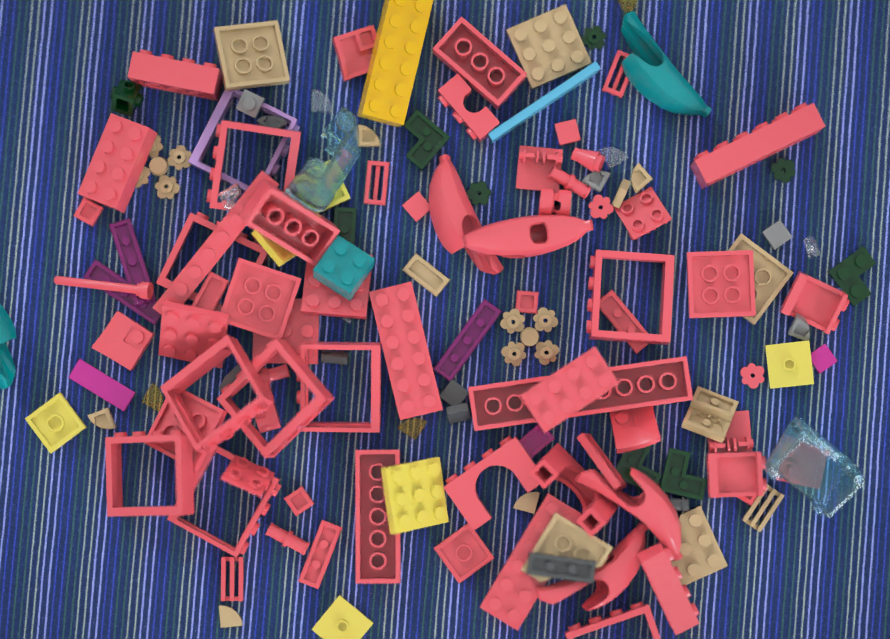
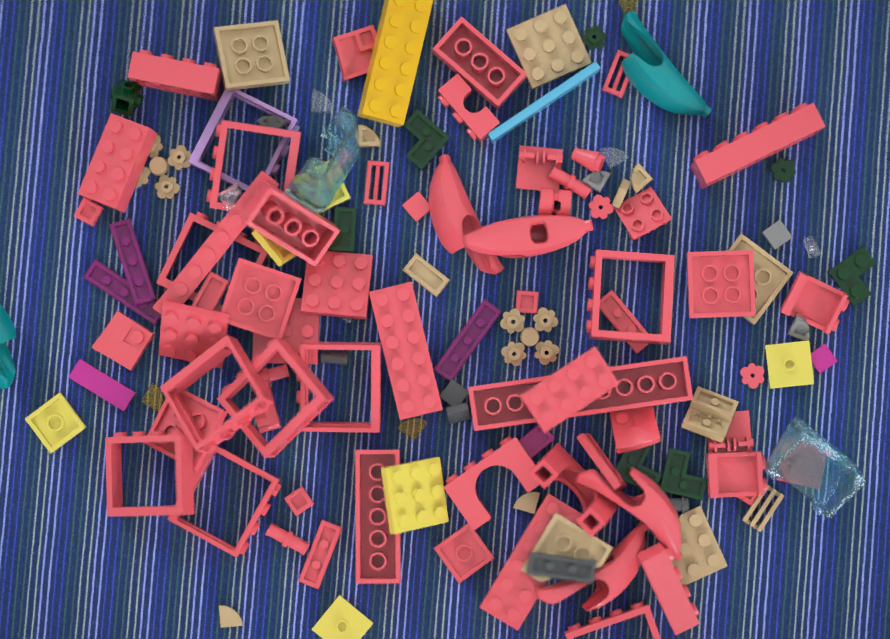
coral piece [53,276,154,300] -> none
tan tile [88,408,117,429] -> none
light grey tile [218,365,242,391] -> none
coral hinge [220,455,275,497] -> none
coral tile [221,557,244,601] -> none
light grey plate [235,89,265,118] -> none
teal brick [313,235,375,301] -> none
dark green plant [466,181,491,205] -> none
coral tile [554,119,581,146] -> none

